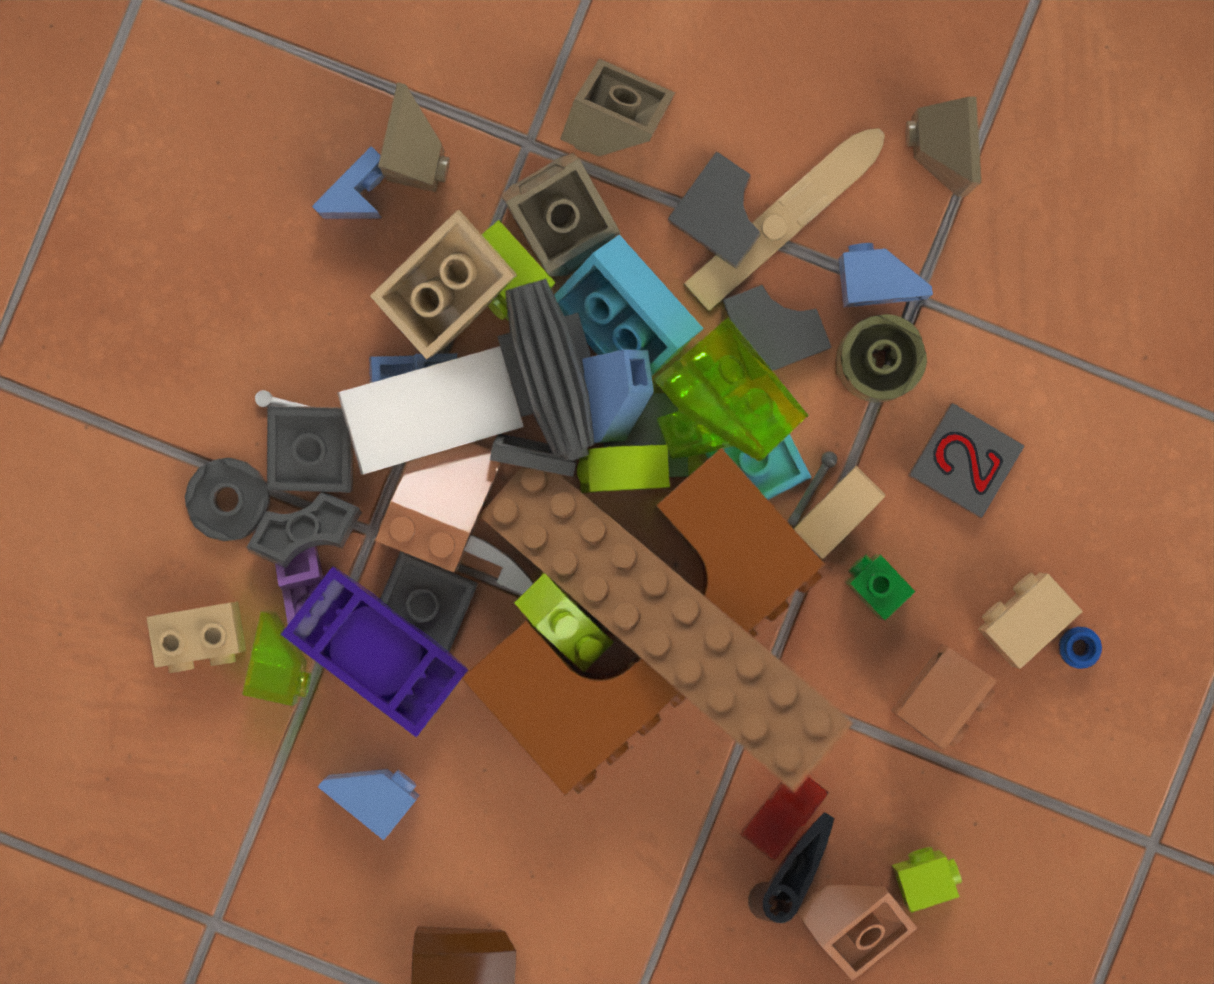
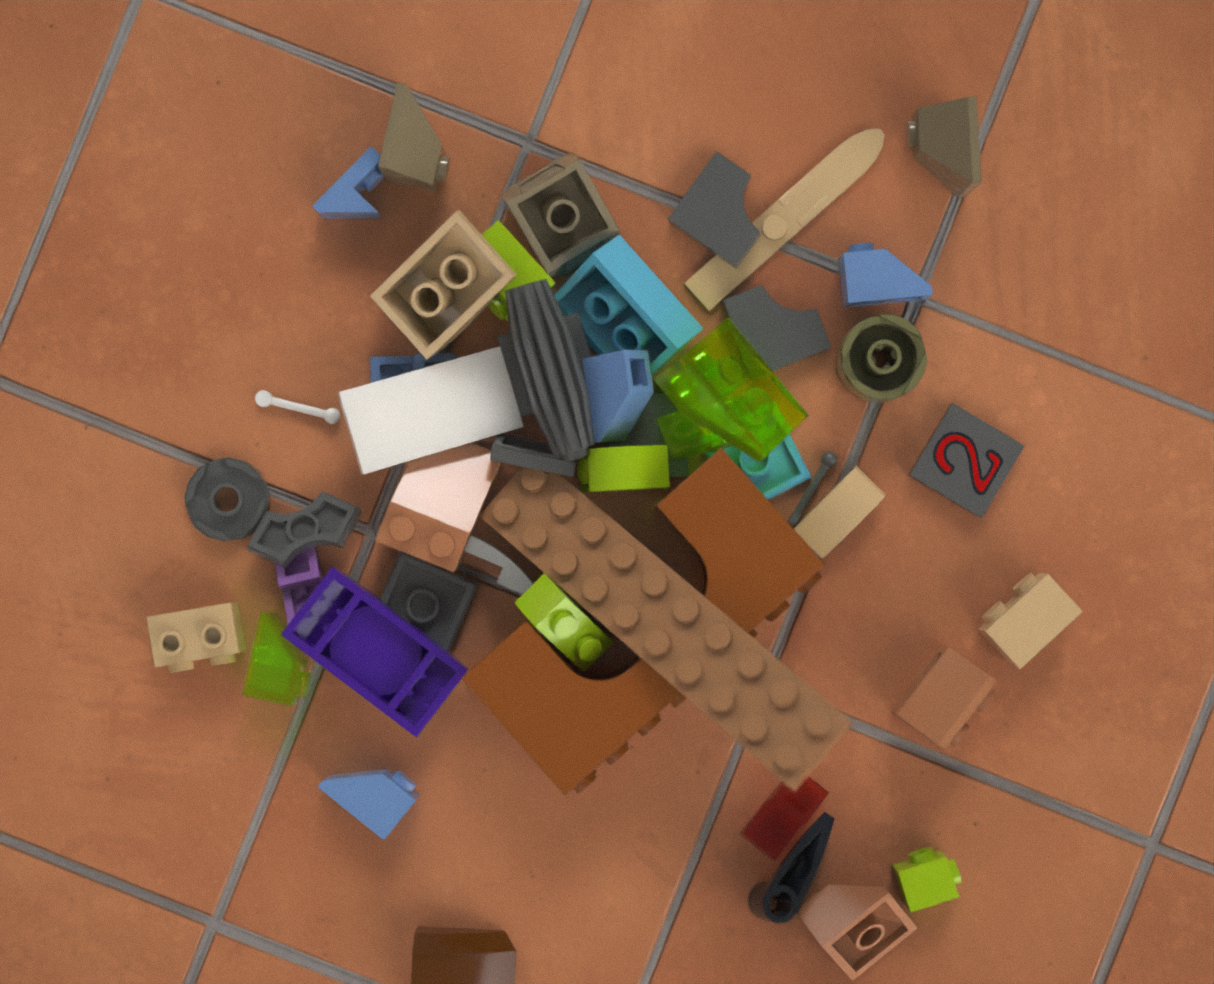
dark grey tile [267,405,353,493] -> none
dark tan slope [560,59,675,157] -> none
green brick [845,554,916,621] -> none
blue plate [1059,627,1102,669] -> none

